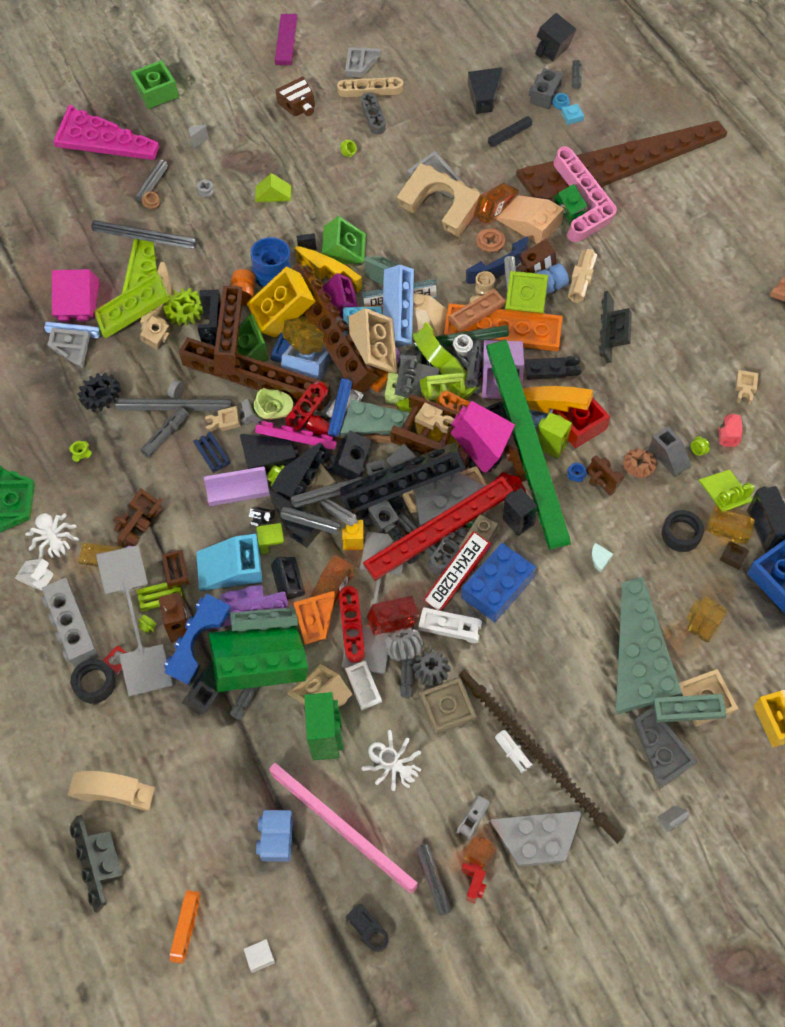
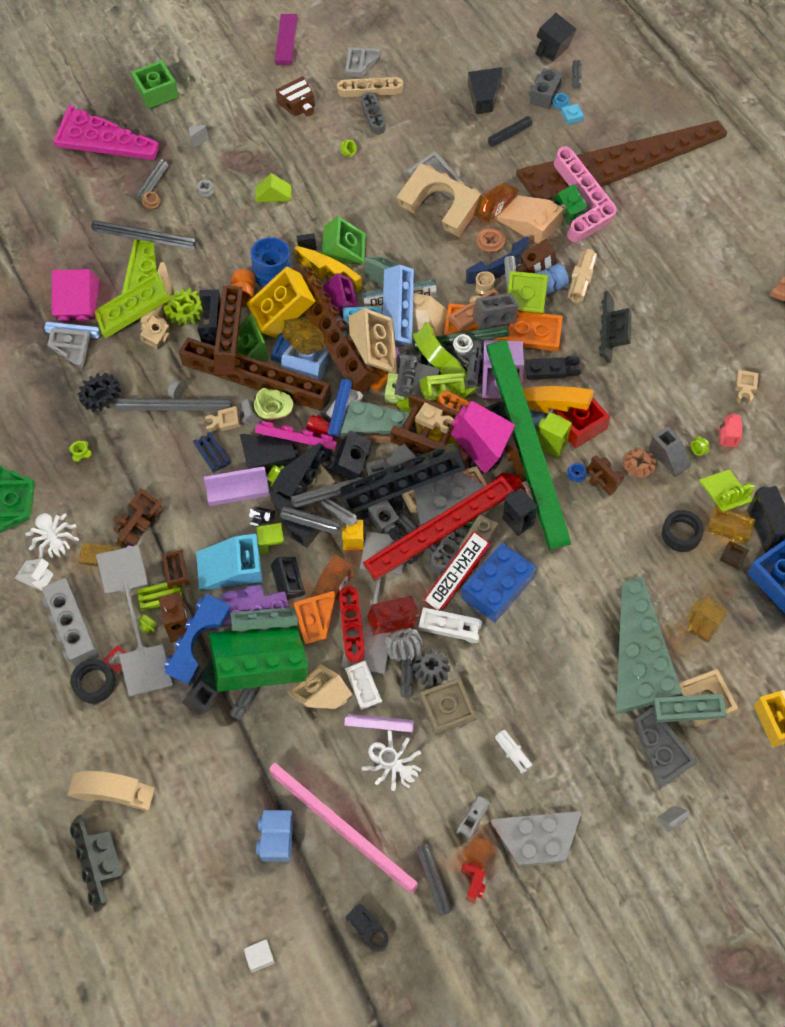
dark grey pin [140,407,189,458] -> none
orange beam [170,890,201,964] -> none
red beam [286,382,328,431] -> none
green brick [304,692,343,761] -> none
dark brown hose [459,670,624,844] -> none
light aqua tile [591,543,613,572] -> none
none -> lavender tile [344,714,414,732]
none -> dark grey brick [472,293,519,329]

